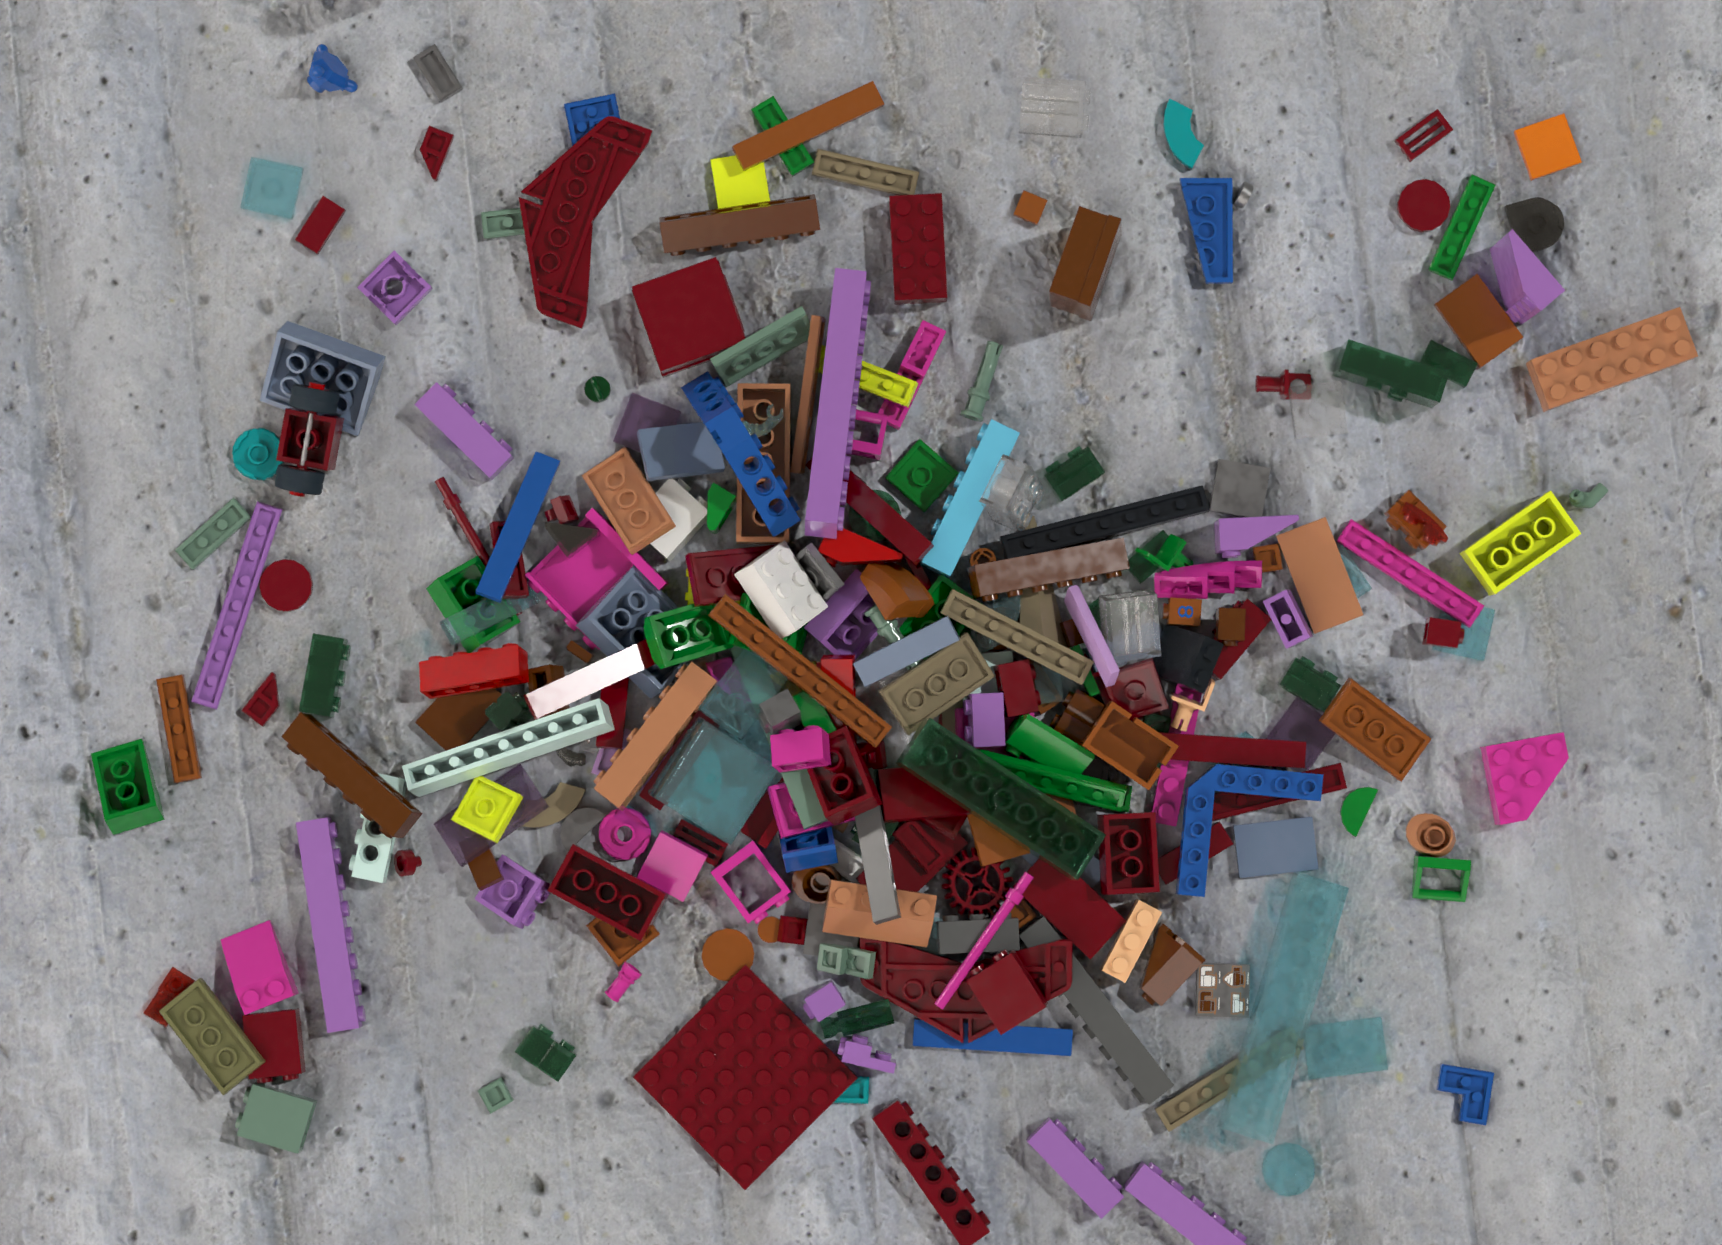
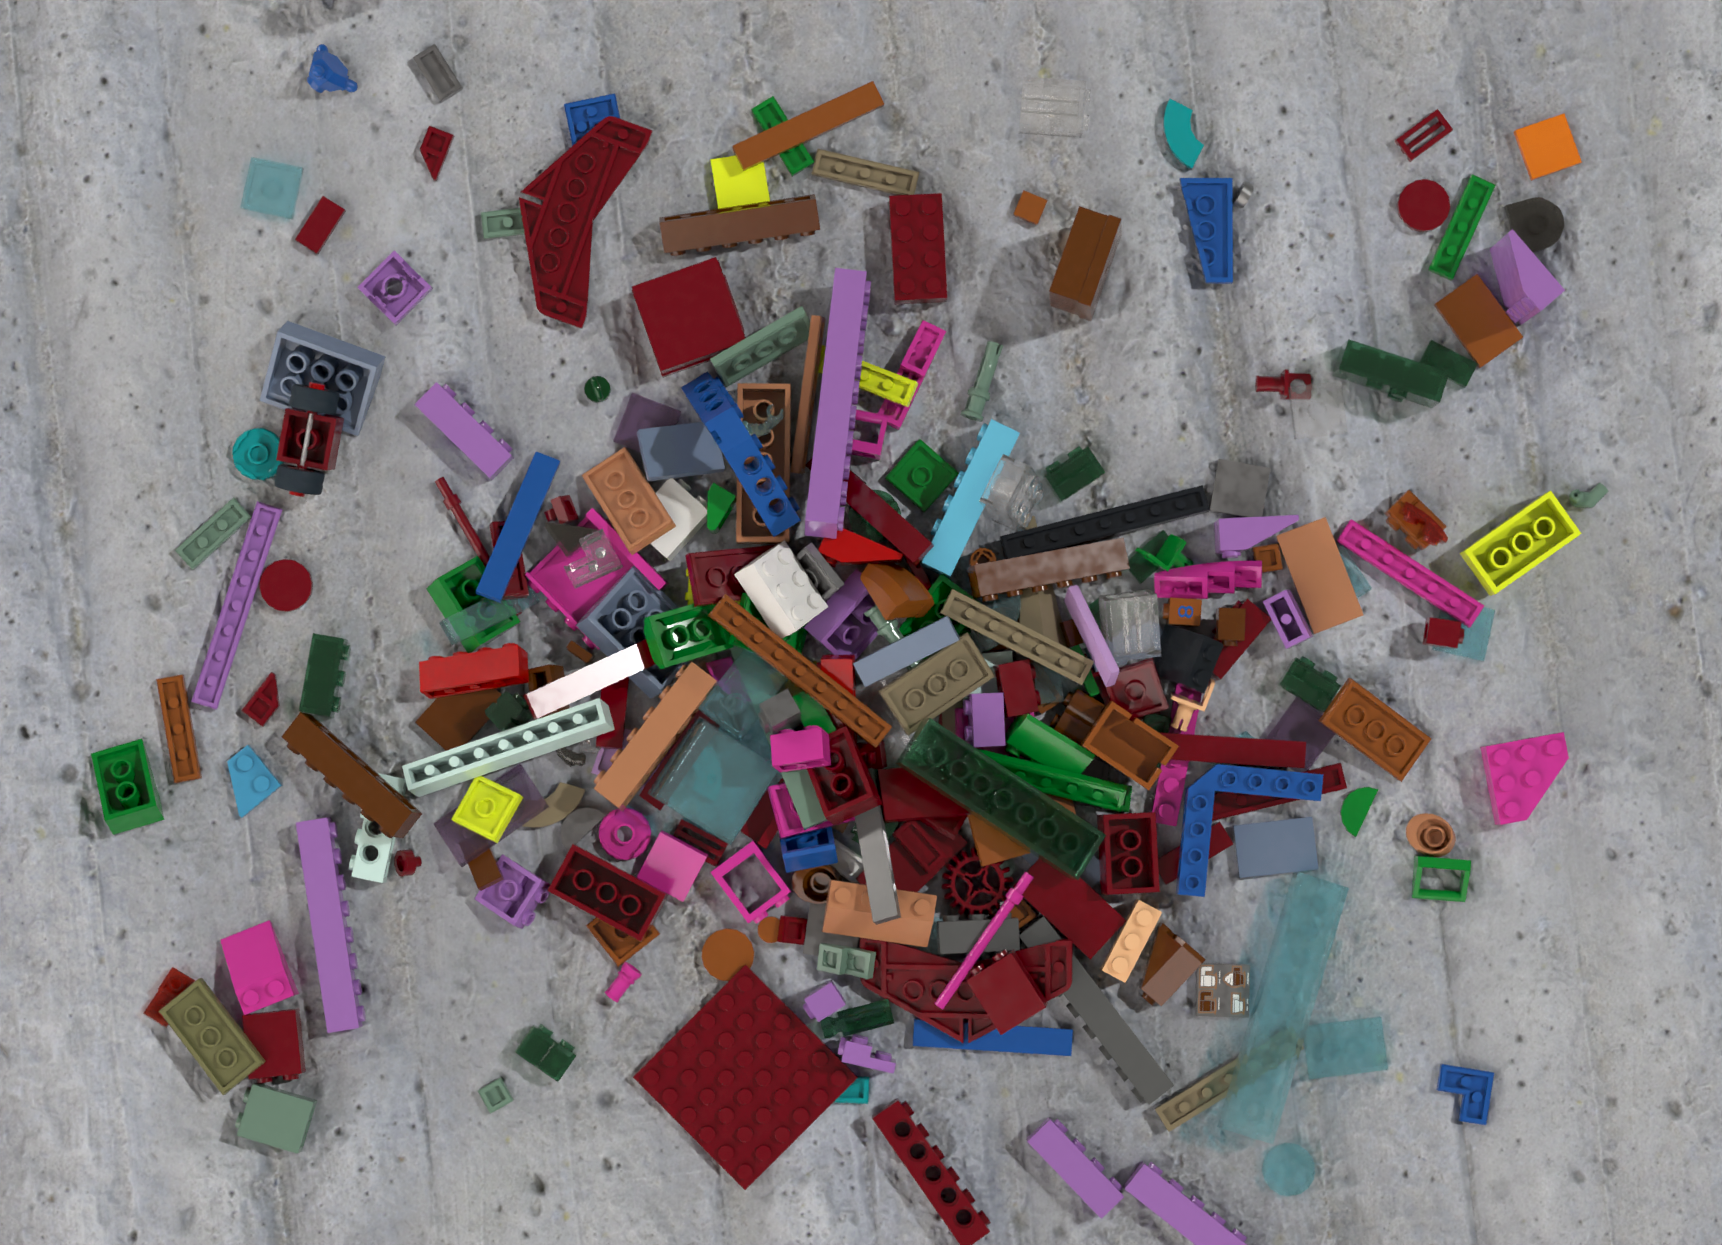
nougat brick [1526,307,1698,412] -> none
none -> dark azure wing [227,745,283,818]
none -> clear tile [564,529,623,589]

